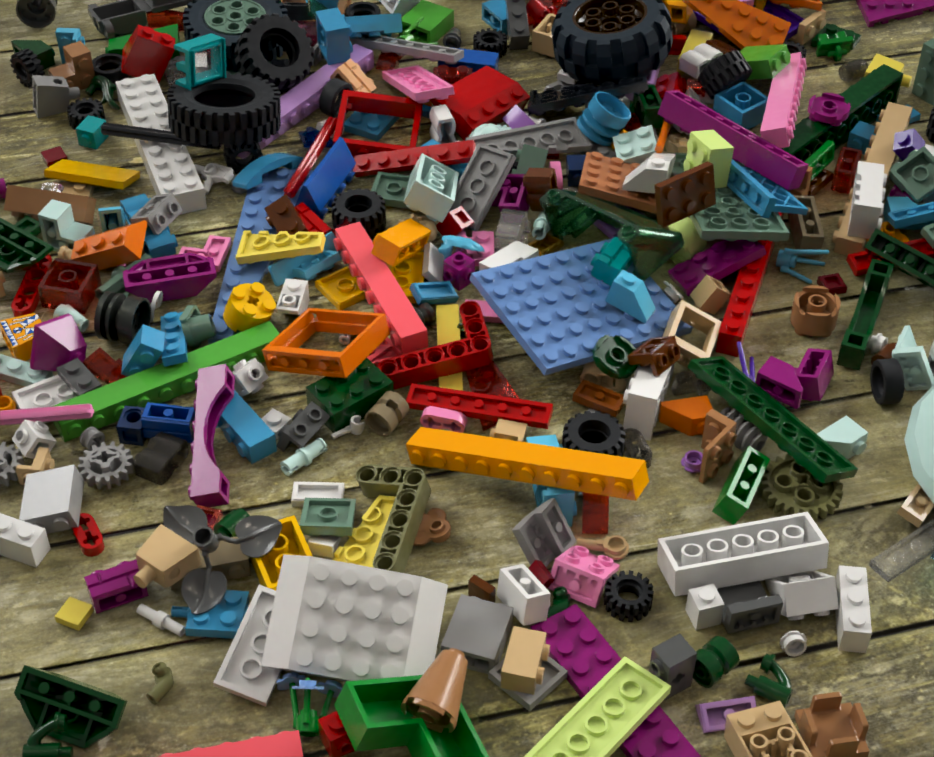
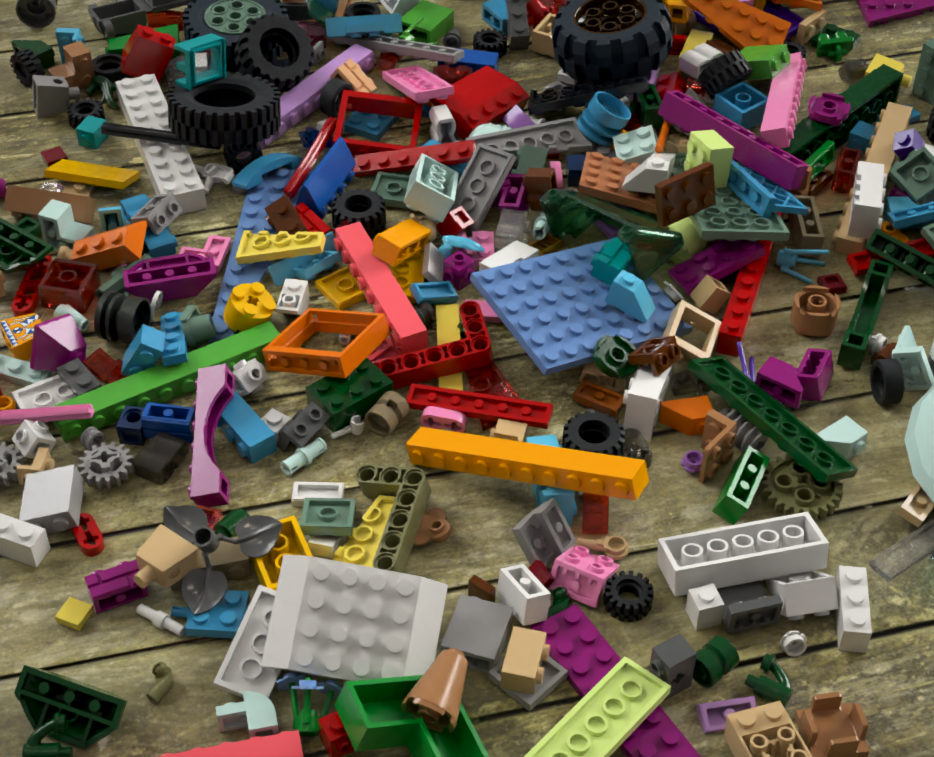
dark azure brick [315,7,353,65] -> none
none -> light aqua brick [215,691,279,738]

